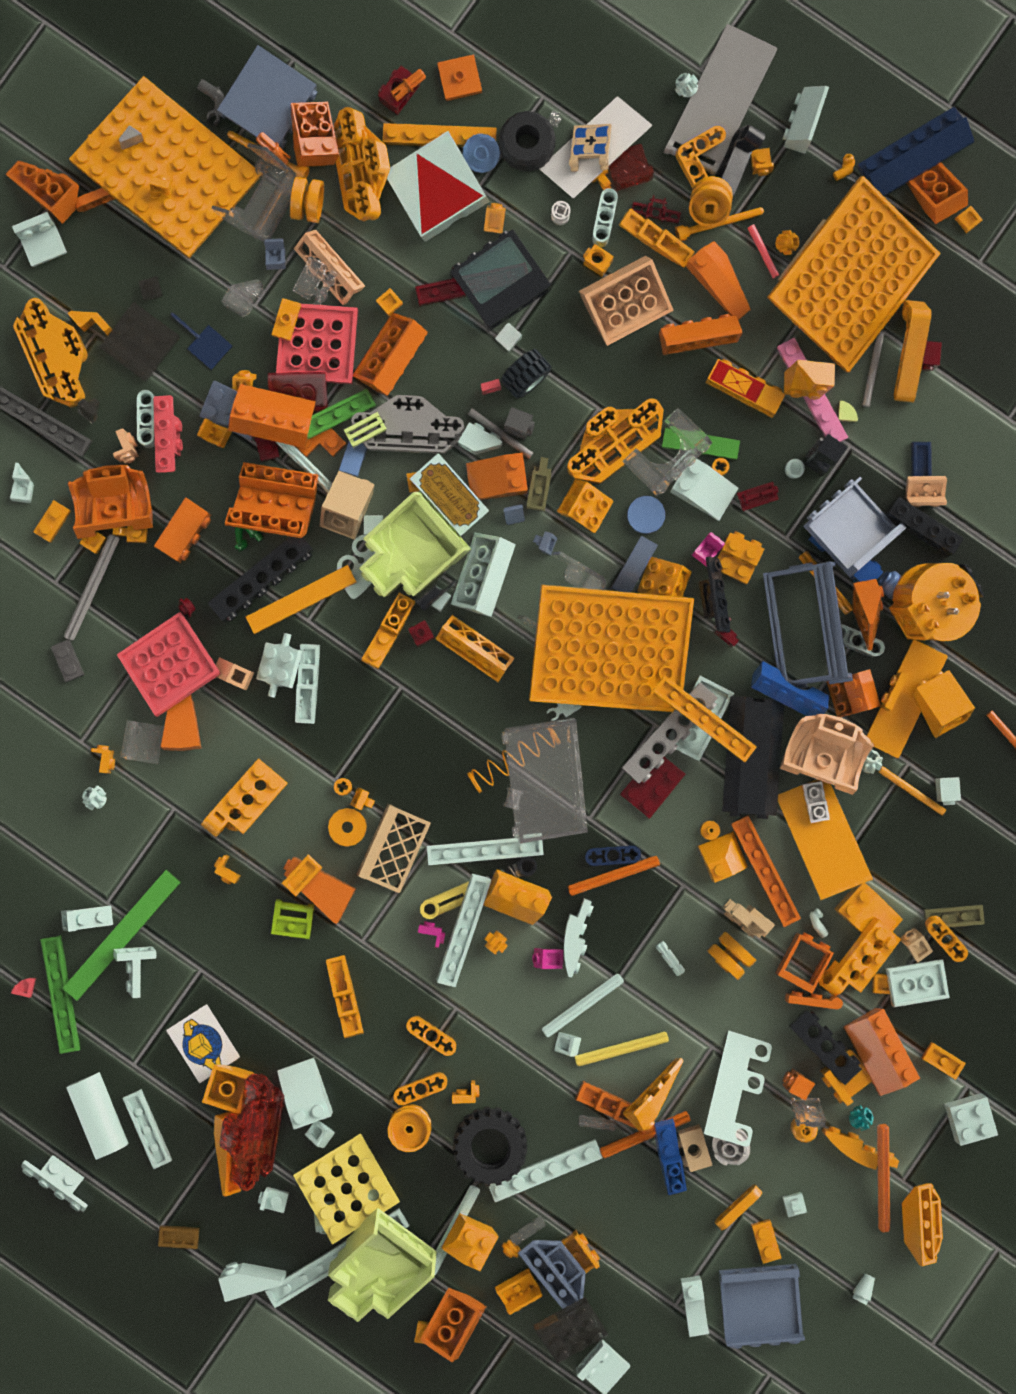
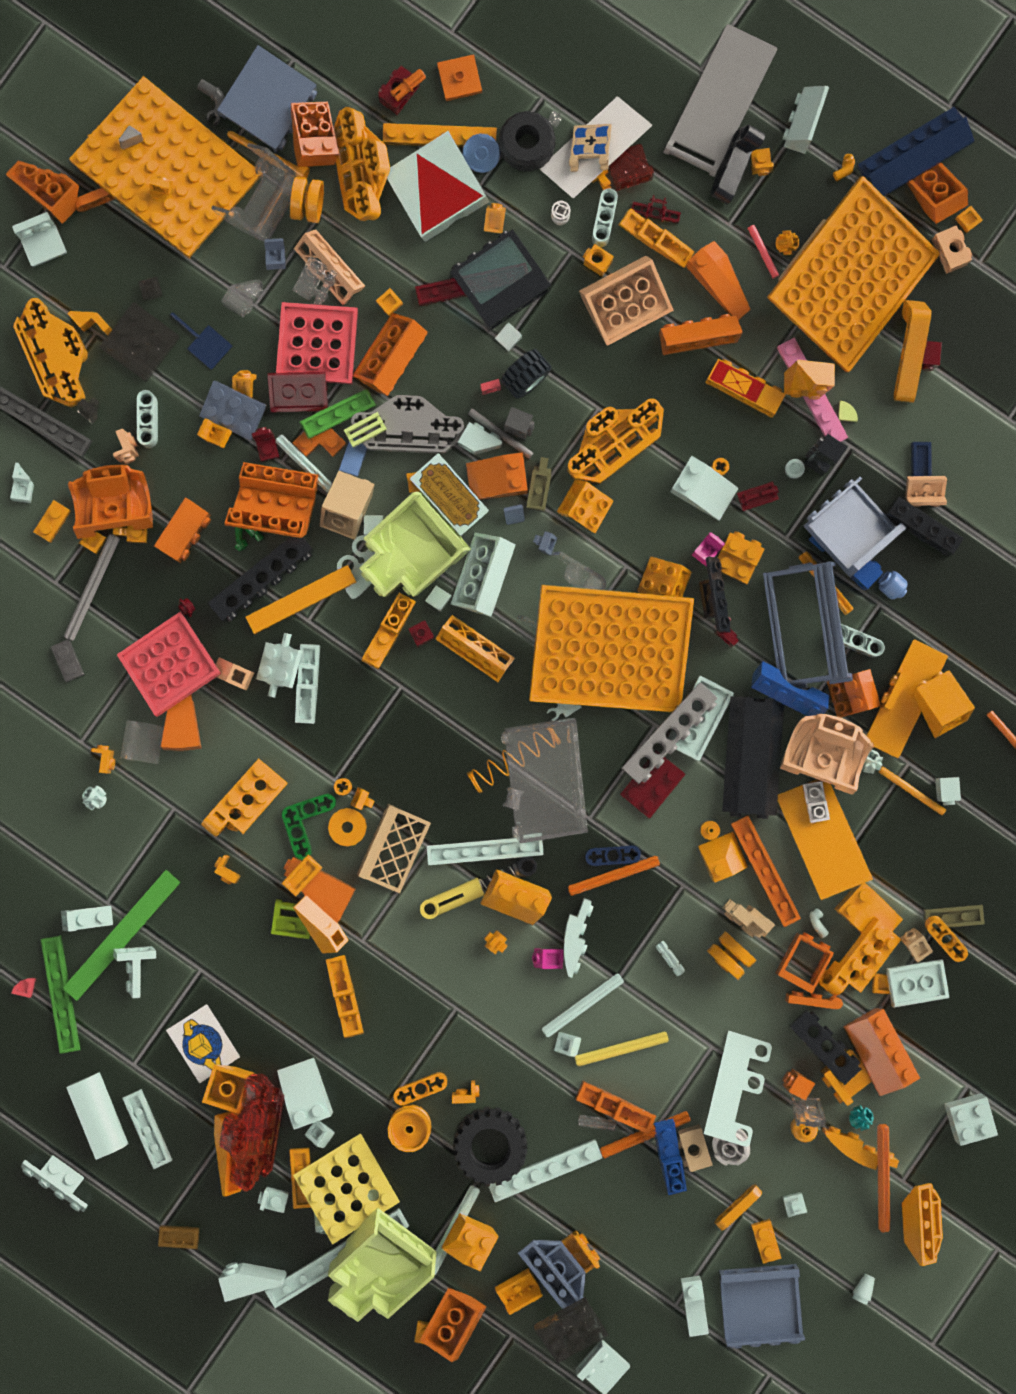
coral bracket [153,395,183,473] -> none
orange slope [228,384,316,448] -> none
orange axle [256,132,291,166] -> none
light orange plate [272,298,301,341] -> none
light orange beam [406,1016,456,1056] -> none
black piece [413,571,455,611] -> none
dark pink bracket [418,921,445,948] -> none
light aqua plate [436,874,491,987] -> none
light orange plate [502,1240,520,1258] -> none
clear axle [510,1216,546,1246] -> none
sand blue slope [612,536,658,592] -> none
clear arch [622,408,712,497] -> none
light orange wedge [623,1058,683,1131] -> none
medium blue tile [627,496,665,534] -> none
light orange plate [652,676,756,762] -> none
bright green tile [662,428,740,460] -> none
light aqua gear [675,73,698,98] -> none
light orange beam [675,126,726,189] -> none
light orange piece [675,207,764,241] -> none
light orange wheel [689,176,733,227] -> none
orange slope [852,579,884,651] -> none
light grey bar [862,332,885,407] -> none
light orange piece [889,563,984,641] -> none
light orange plate [921,1042,966,1080] -> none
none -> green beam [282,794,336,860]
none -> light orange tile [290,1147,311,1209]
none -> light orange slope [293,896,348,954]
none -> light nougat brick [931,225,972,274]

